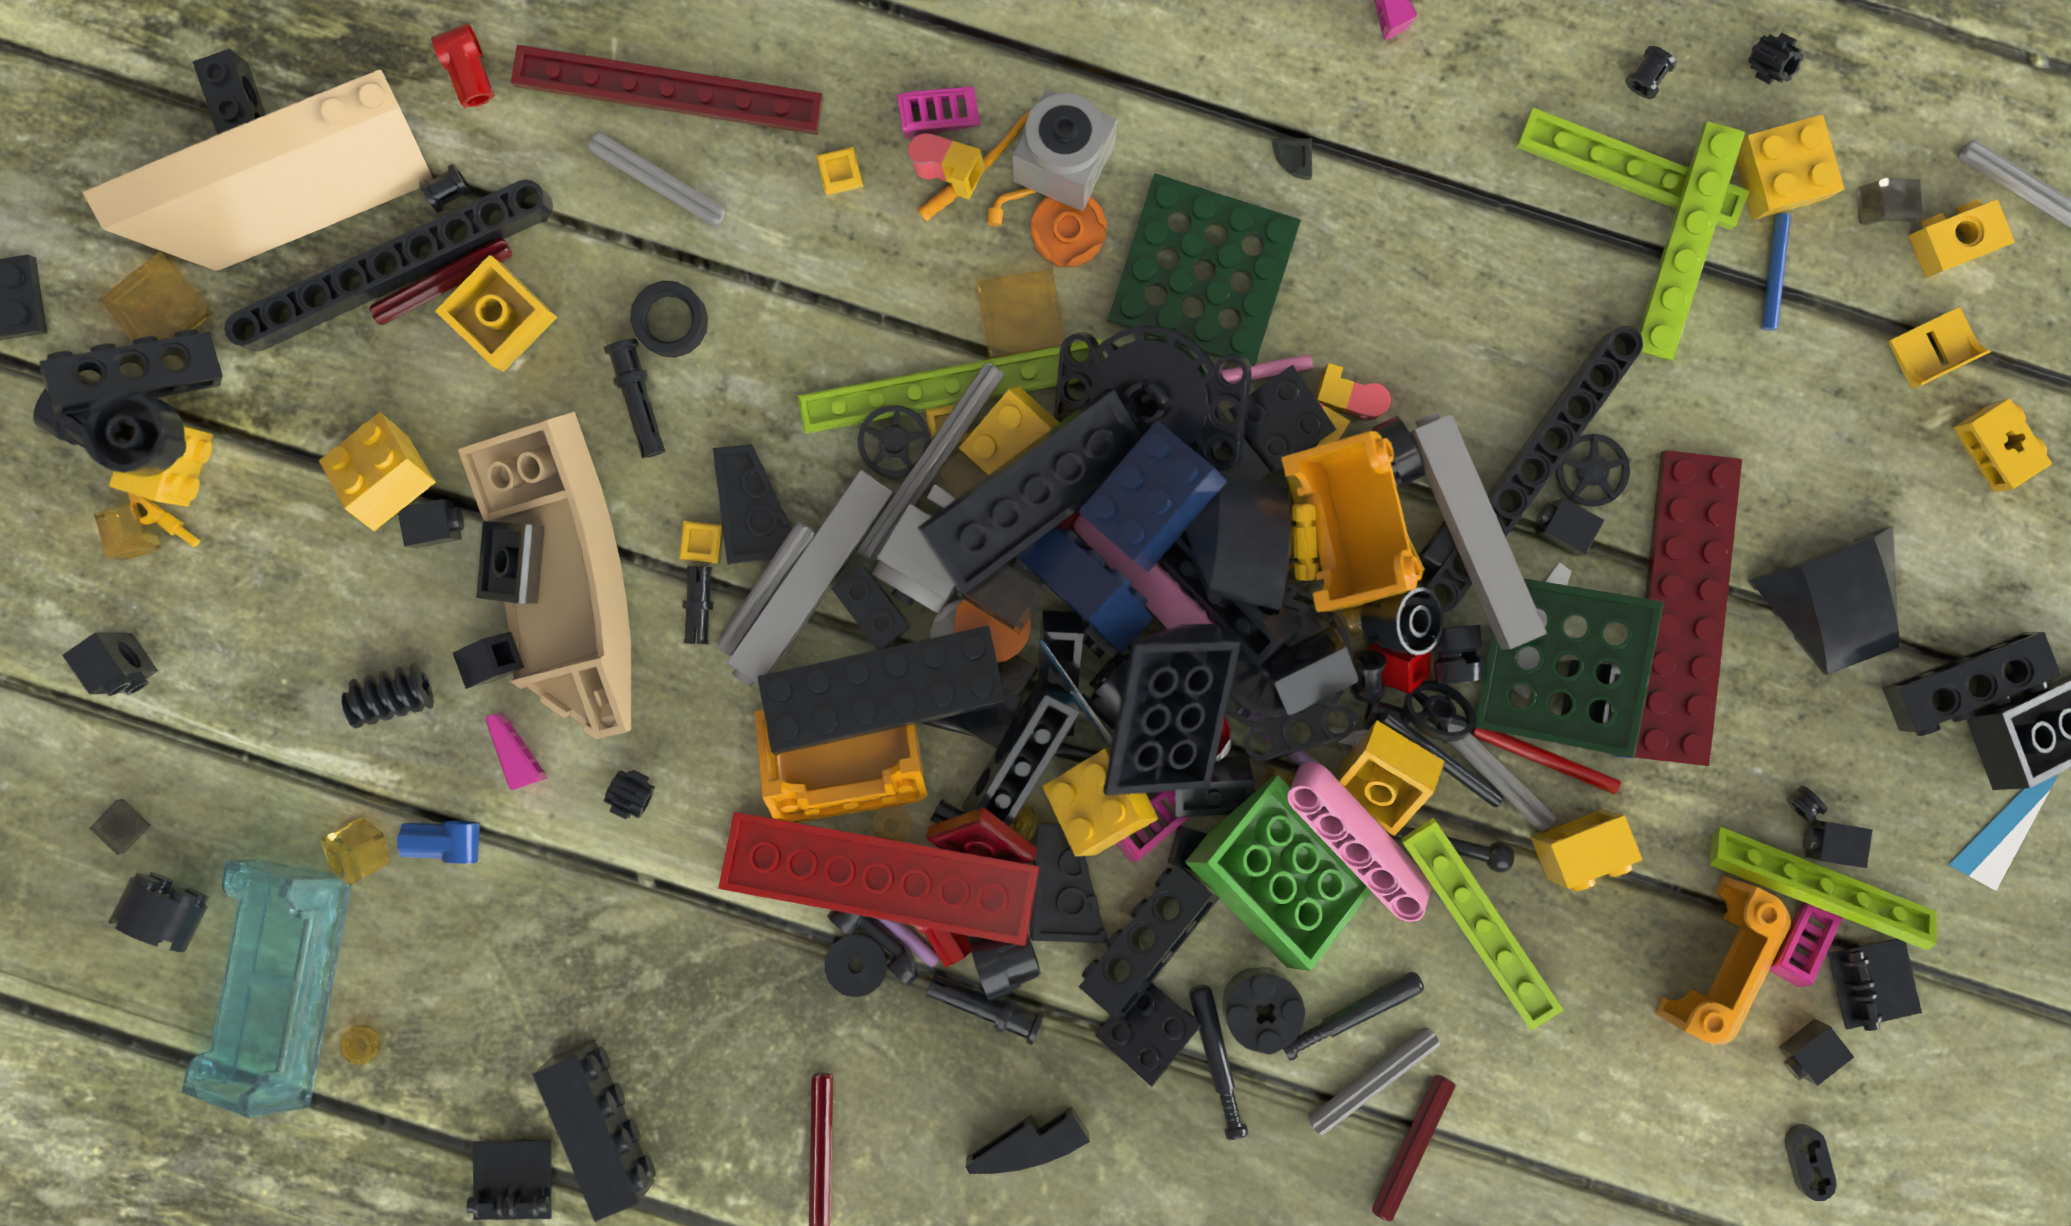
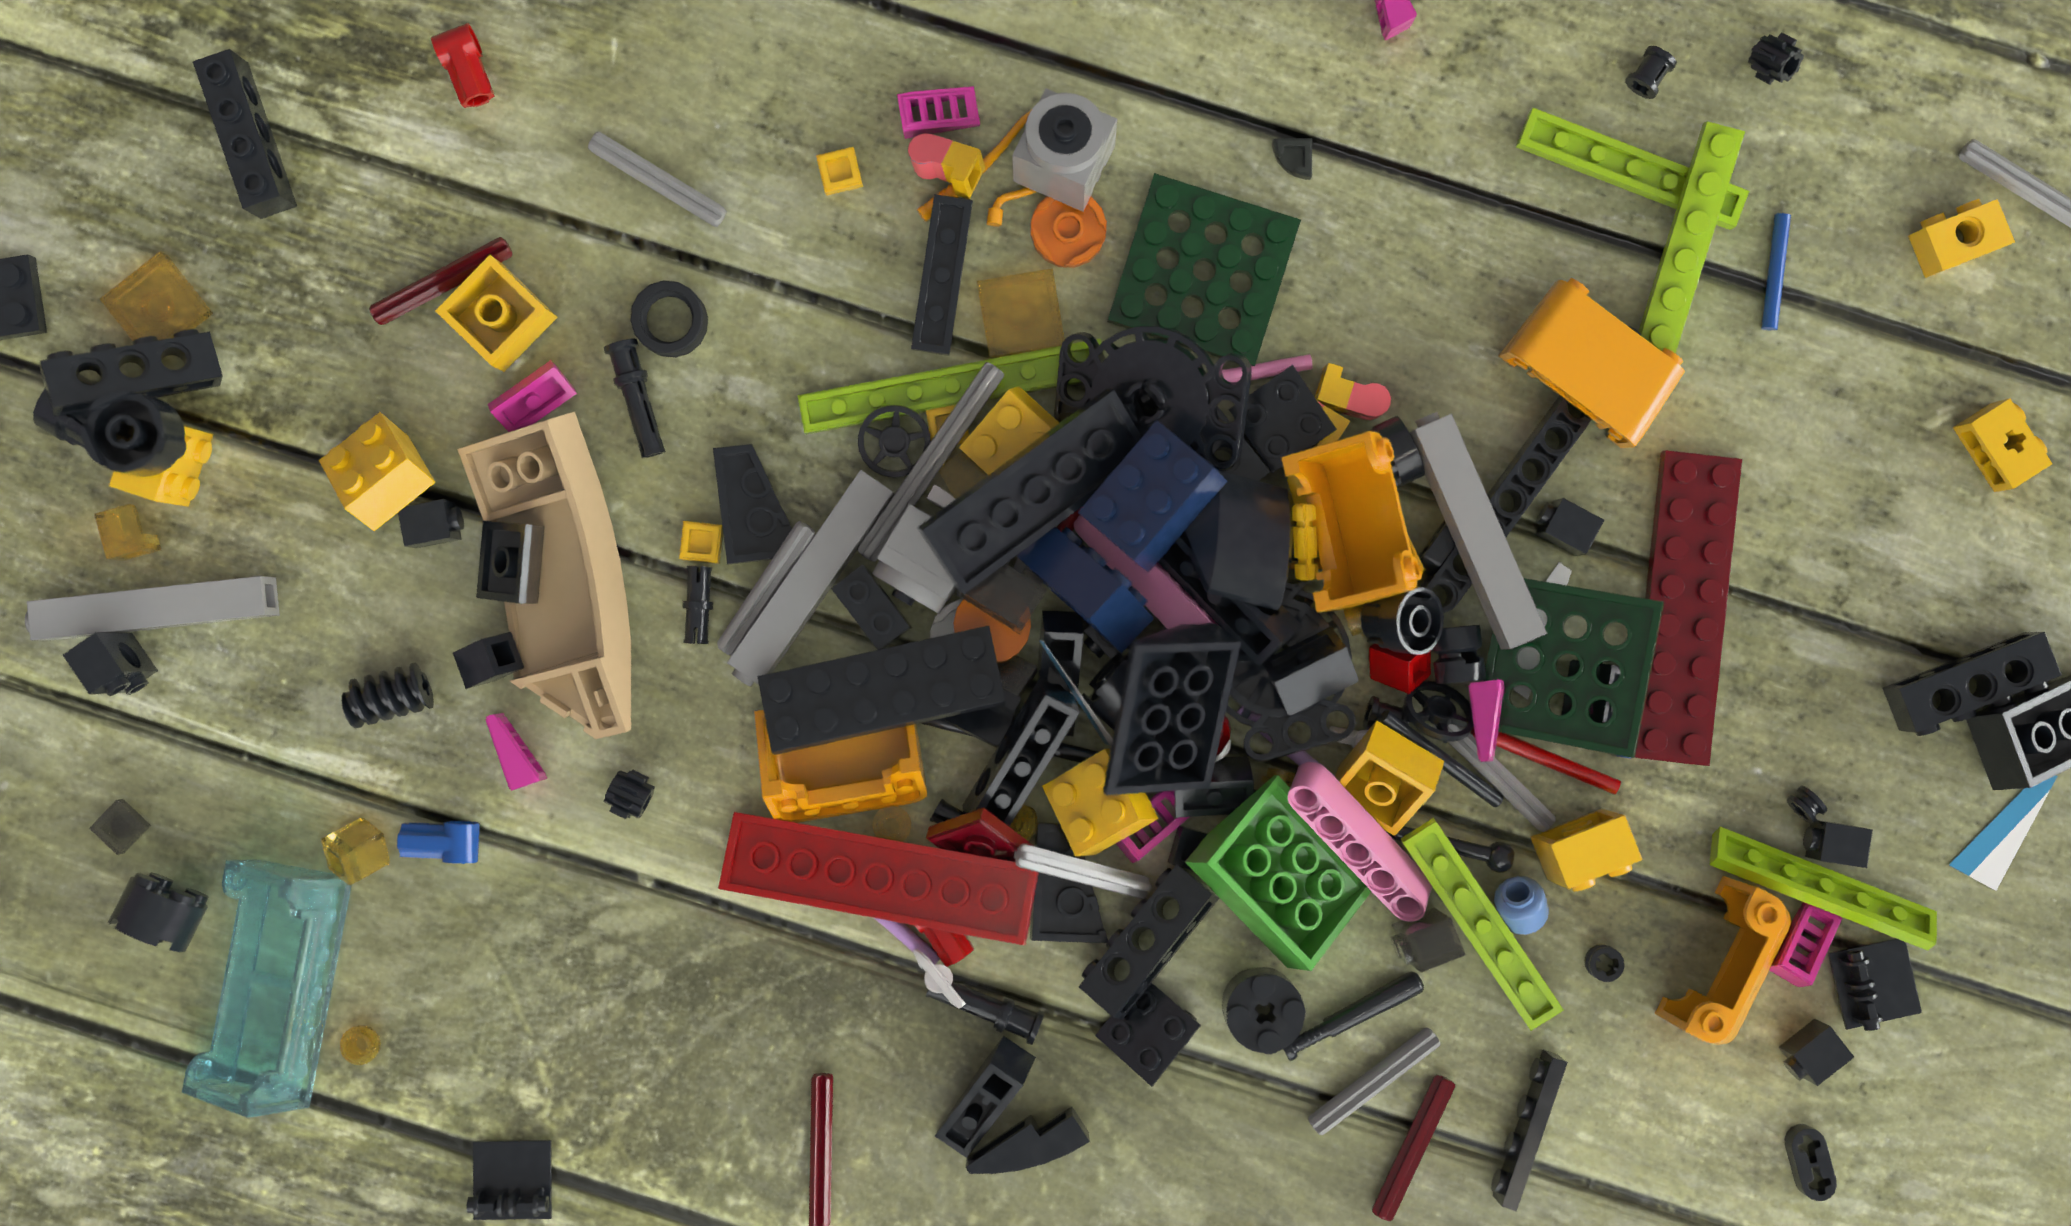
tan slope [82,69,433,271] -> none
yellow hand [128,493,200,548] -> none
black beam [224,179,553,352] -> none
black bush [419,164,472,213] -> none
dark red plate [511,45,824,135] -> none
black brick [532,1039,656,1222] -> none
black piece [825,933,888,997] -> none
black bar [827,910,918,985] -> none
black piece [968,934,1041,1001] -> none
black piece [1189,985,1248,1140] -> none
black bush [1350,650,1386,702] -> none
black wheel [1556,434,1630,507] -> none
yellow brick [1736,114,1845,220] -> none
black wedge [1747,526,1899,675] -> none
clear smoke bracket [1856,178,1924,225] -> none
yellow piece [1888,307,1991,389] -> none
none -> light grey brick [25,576,280,641]
none -> dark pink plate [487,360,577,432]
none -> black plate [911,194,973,356]
none -> white piece [913,949,966,1009]
none -> black slope [935,1036,1036,1158]
none -> axle [1014,844,1152,899]
none -> clear smoke brick [1390,907,1465,973]
none -> dark pink slope [1468,679,1505,762]
none -> black plate [1491,1049,1568,1212]
none -> medium blue head [1494,876,1549,935]
none -> light orange windscreen [1498,278,1685,448]
none -> black bush [1584,944,1625,982]

